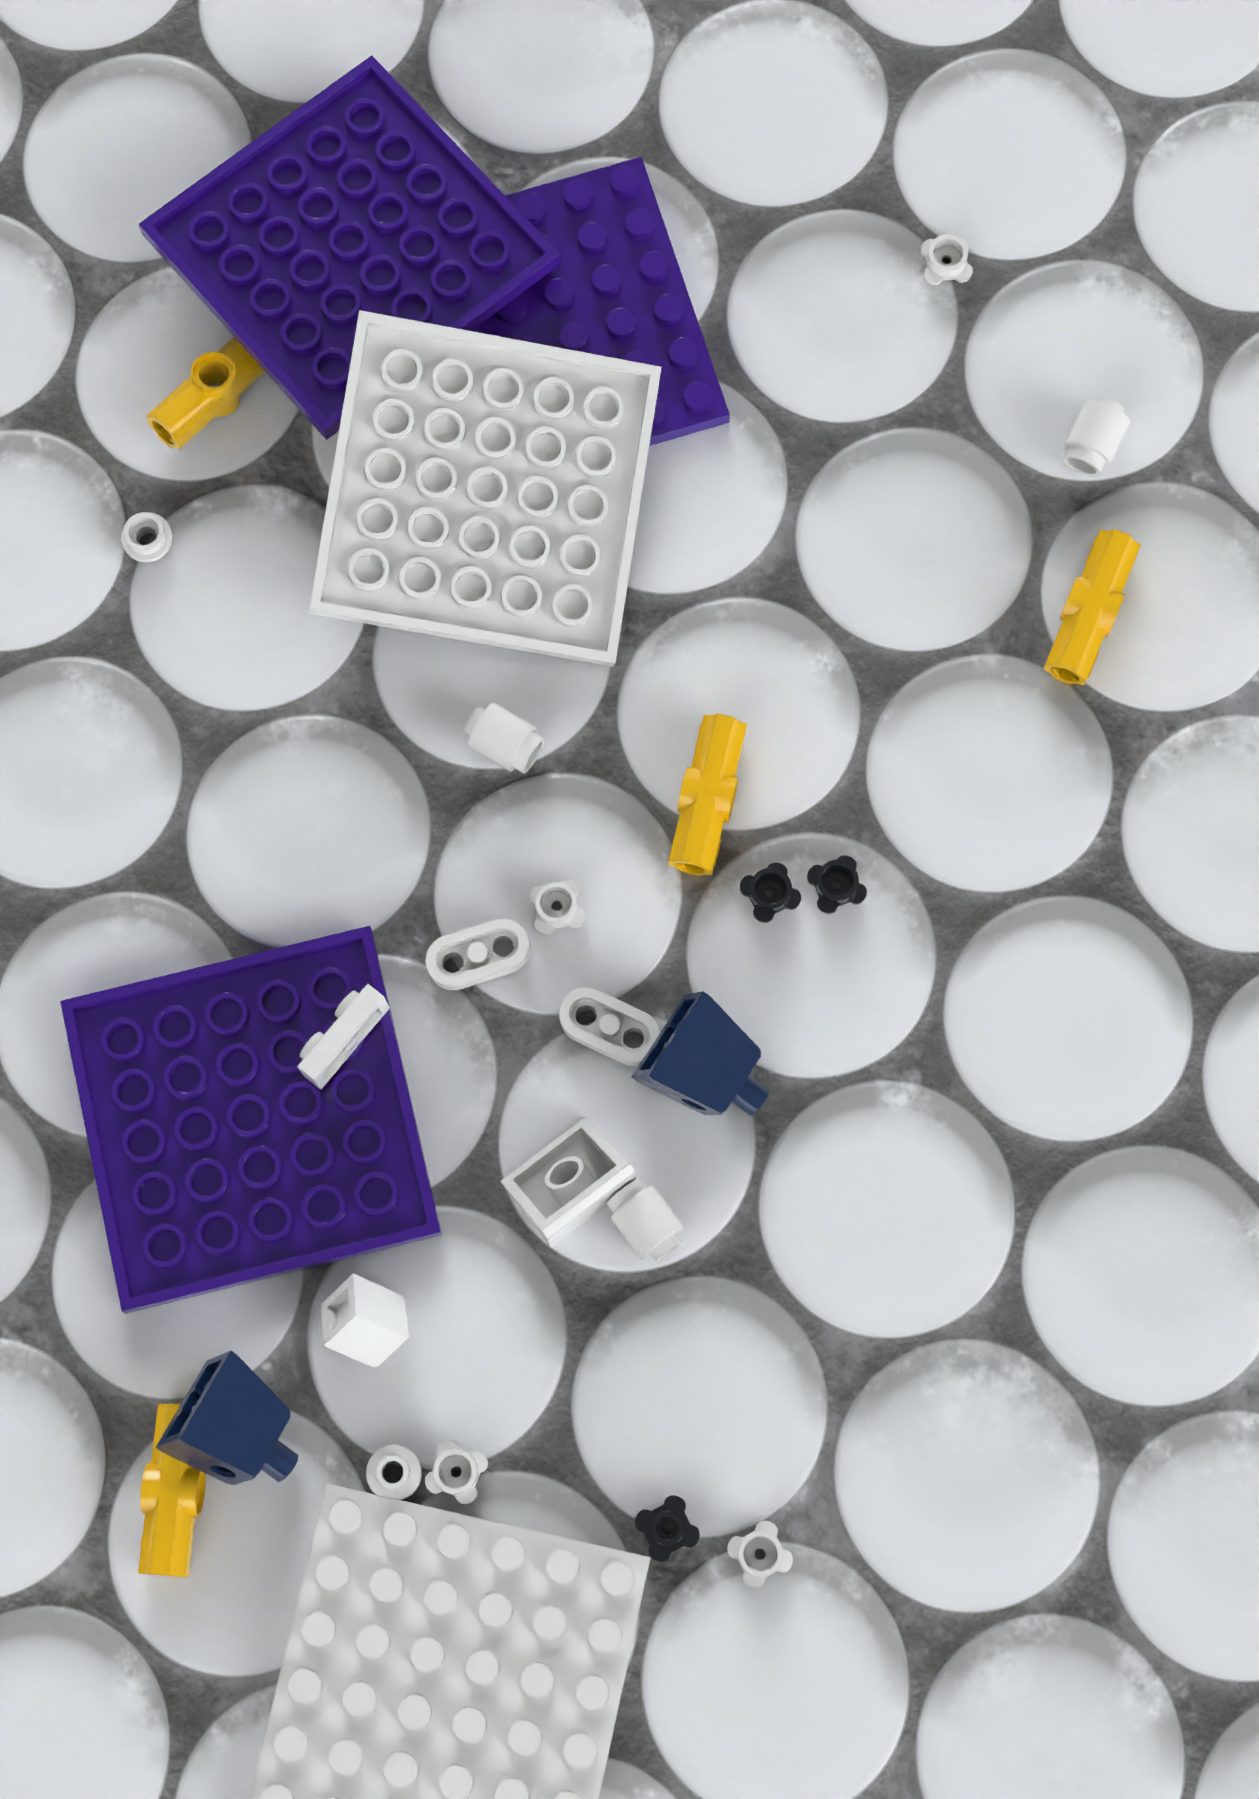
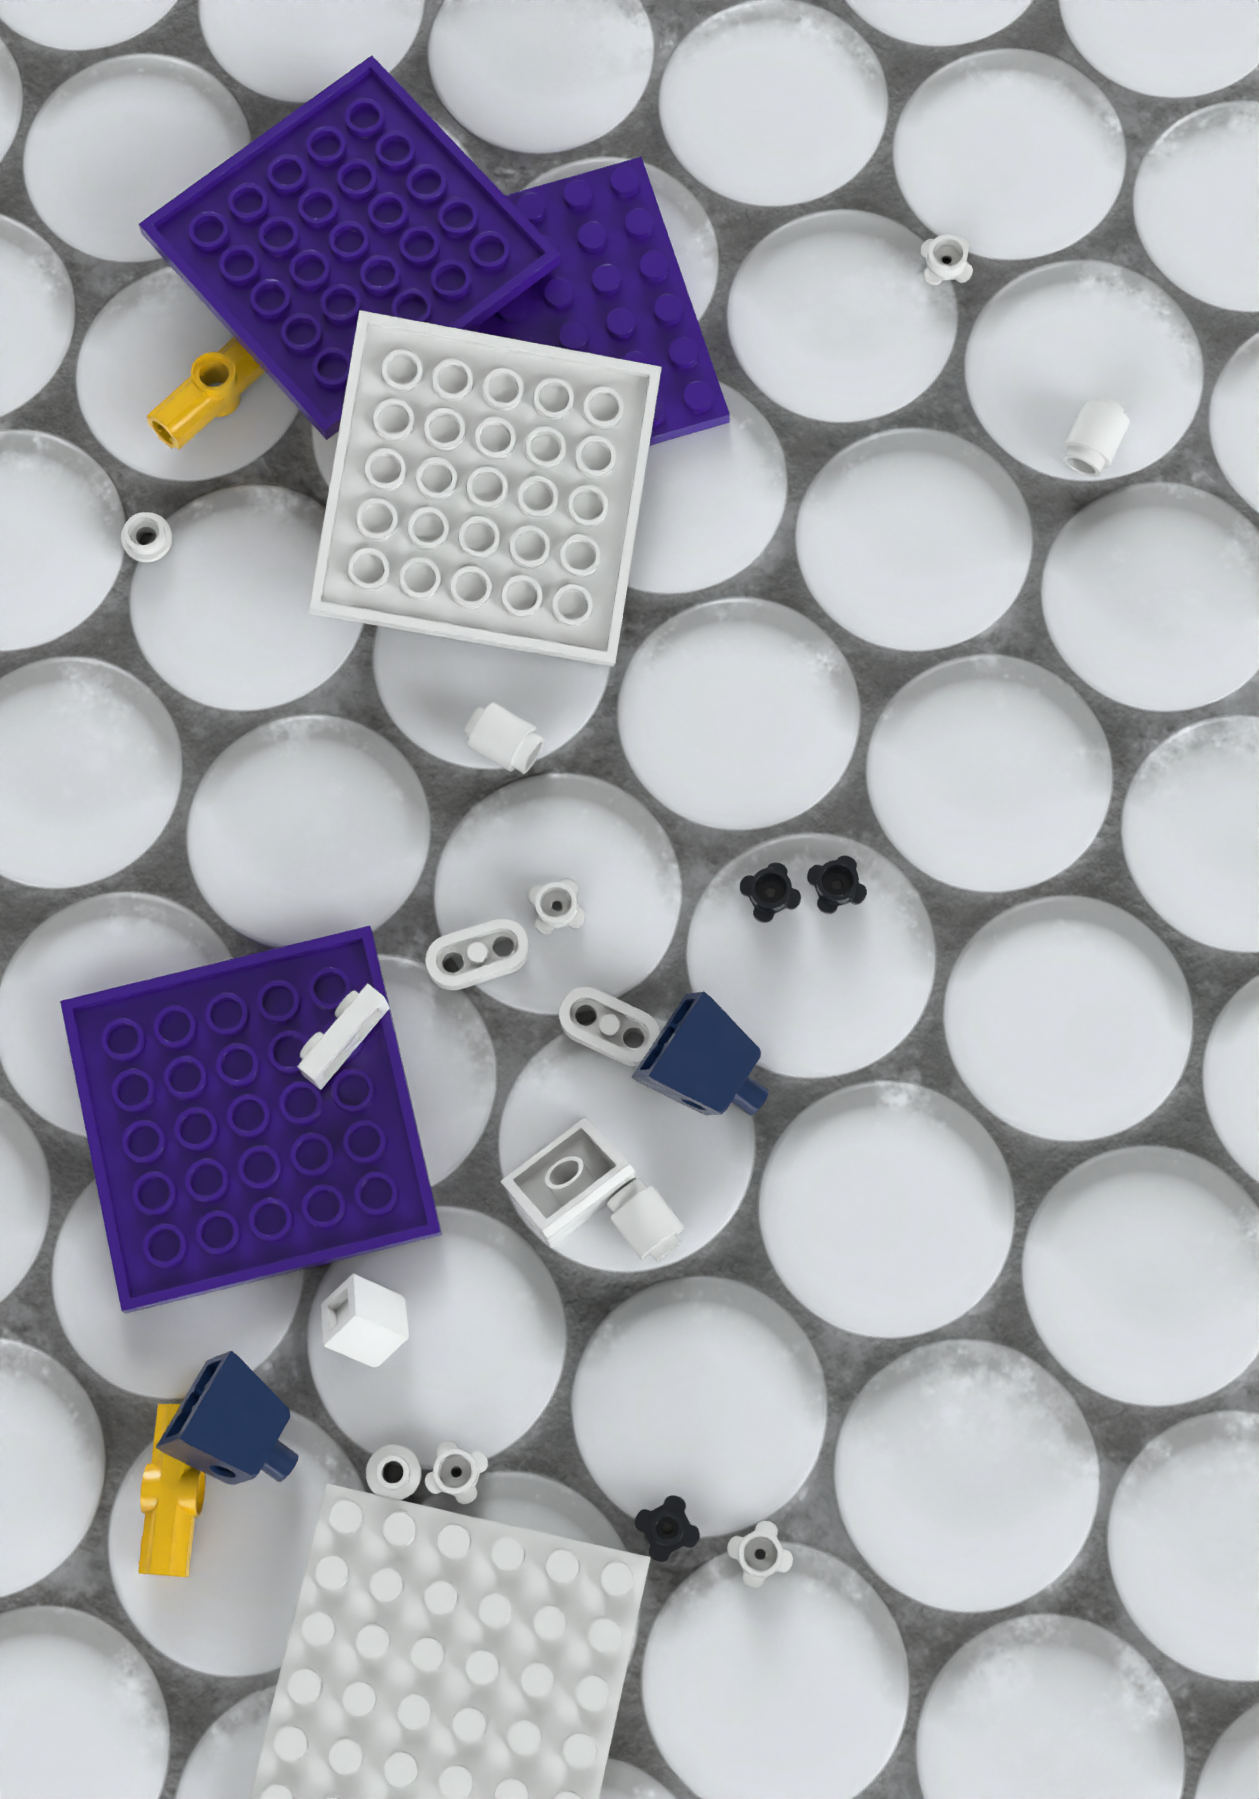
yellow piece [668,713,747,876] -> none
yellow piece [1043,529,1141,685] -> none

